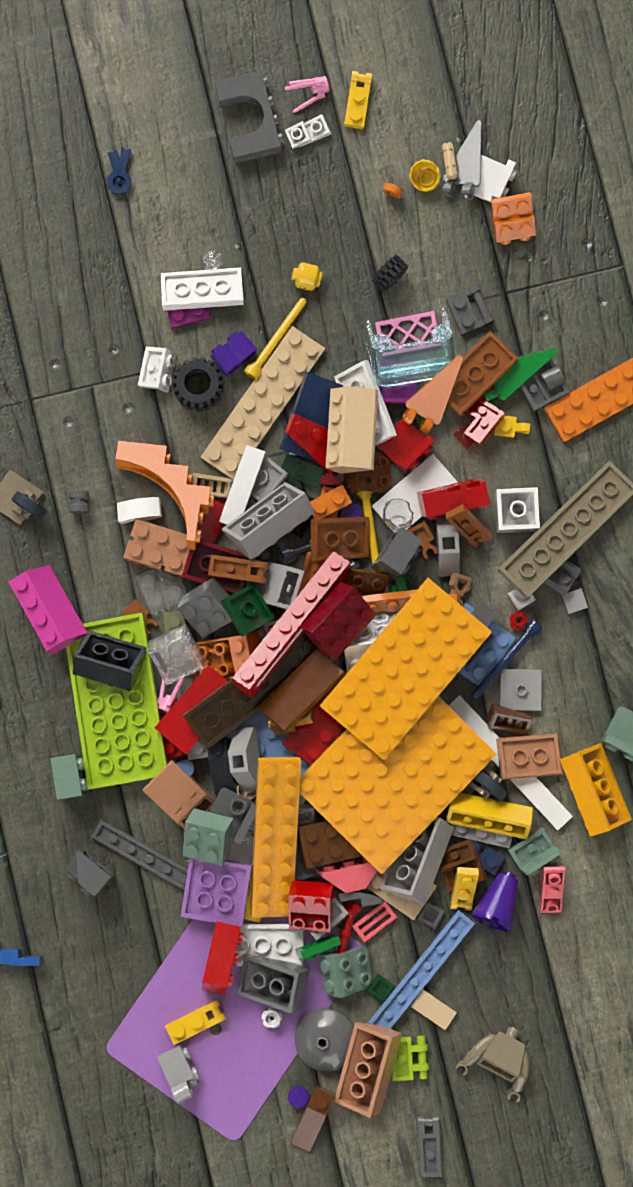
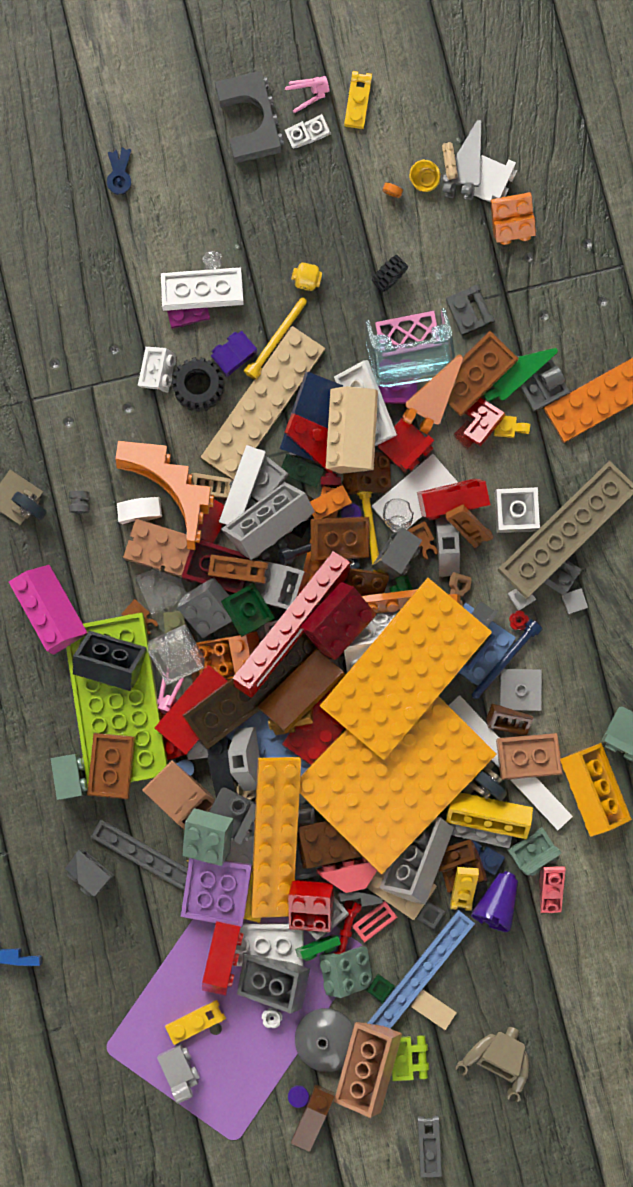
none -> dark orange tile [87,733,135,799]

